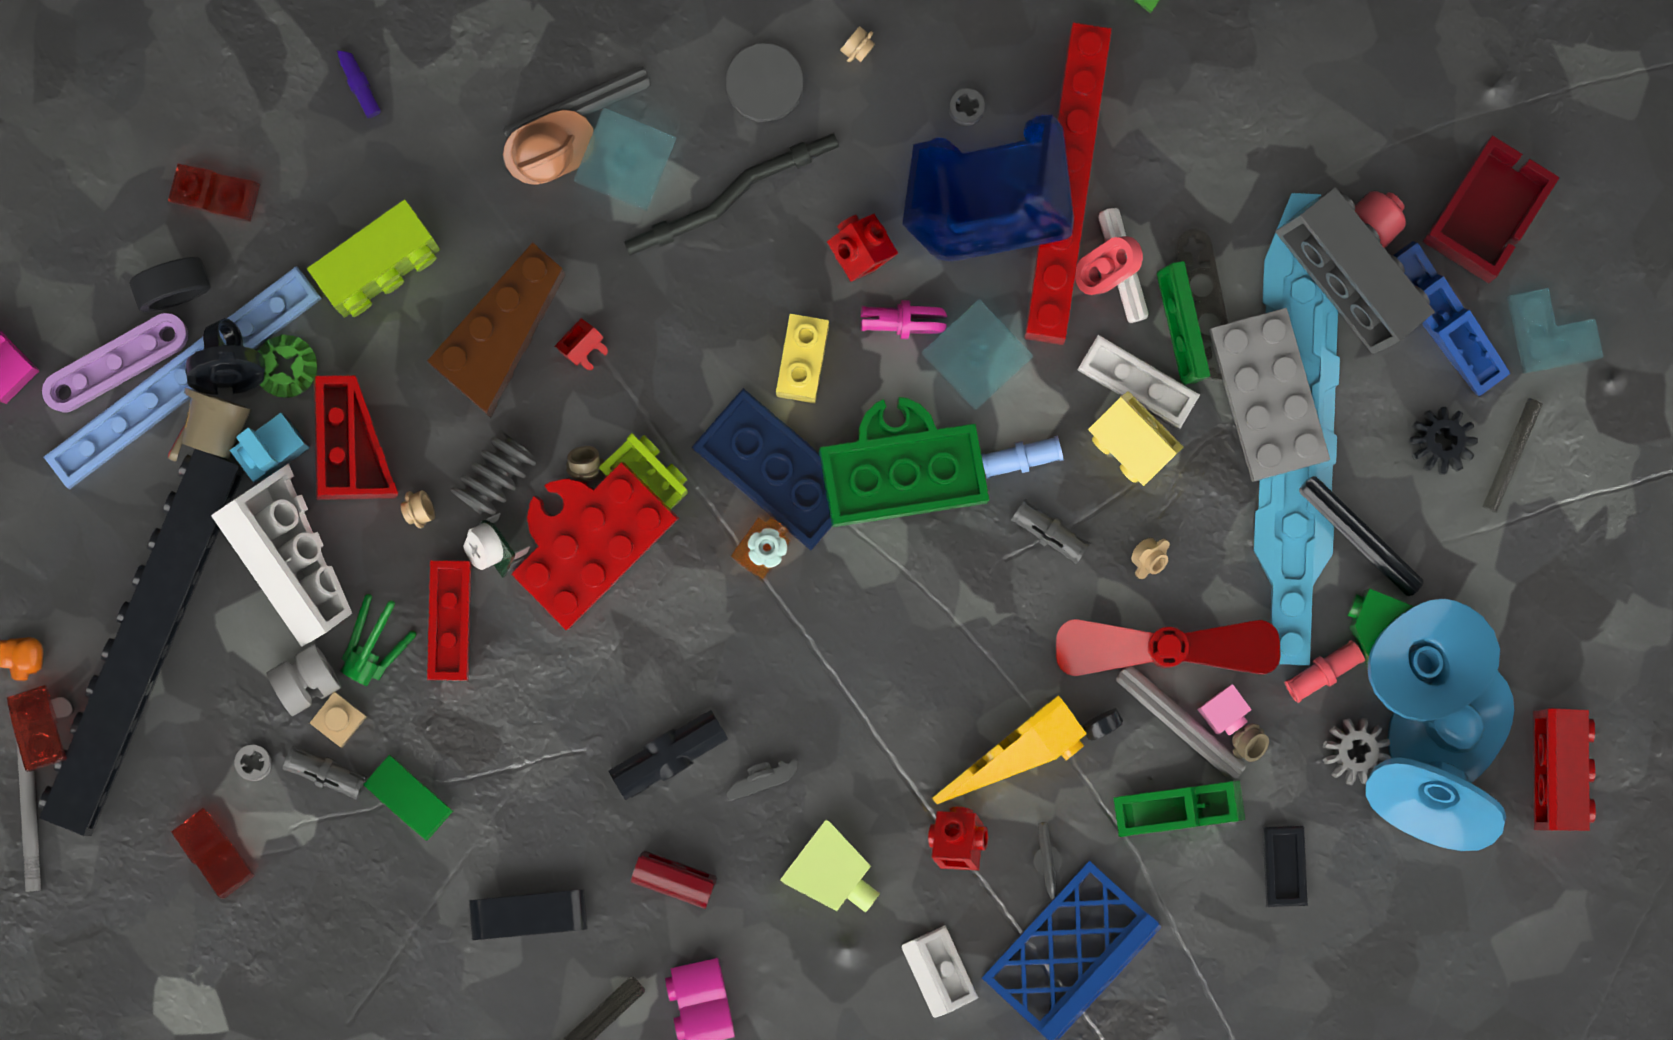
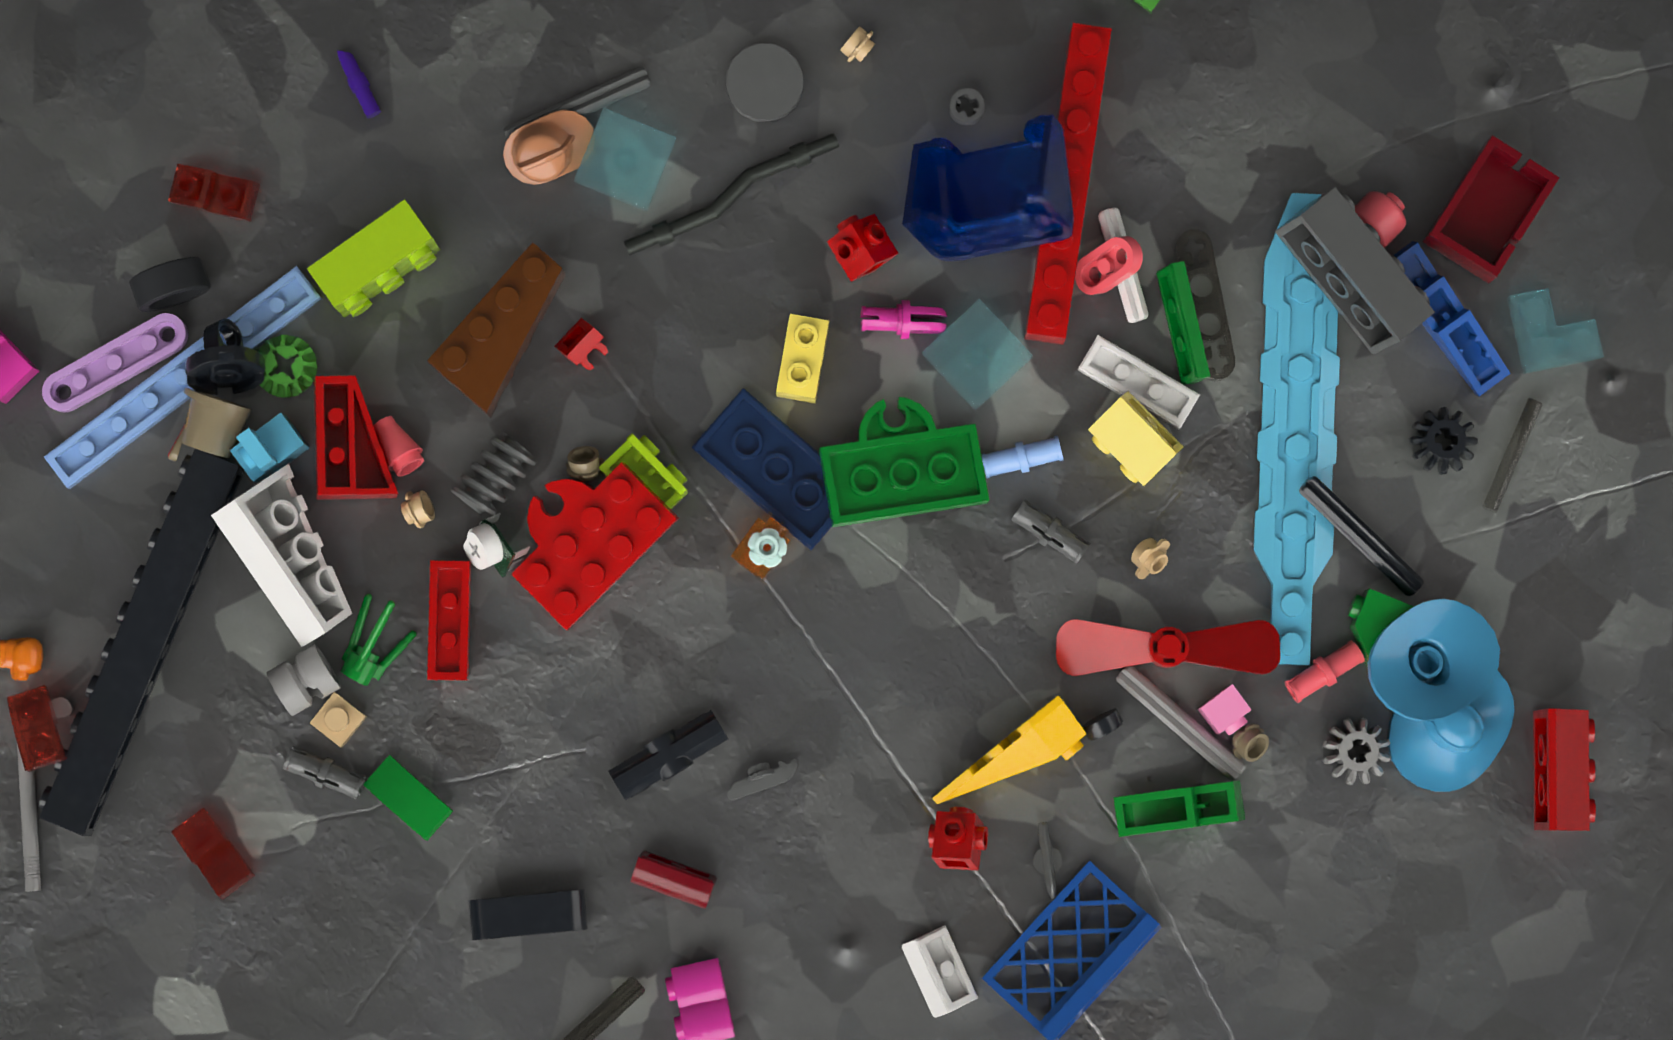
light grey bush [234,745,272,781] -> none
yellowish green torso [780,820,880,912] -> none
light grey plate [1209,308,1330,482] -> none
black tile [1263,826,1308,907] -> none
dark azure hat [1365,758,1506,851] -> none
none -> coral cone [373,416,424,477]

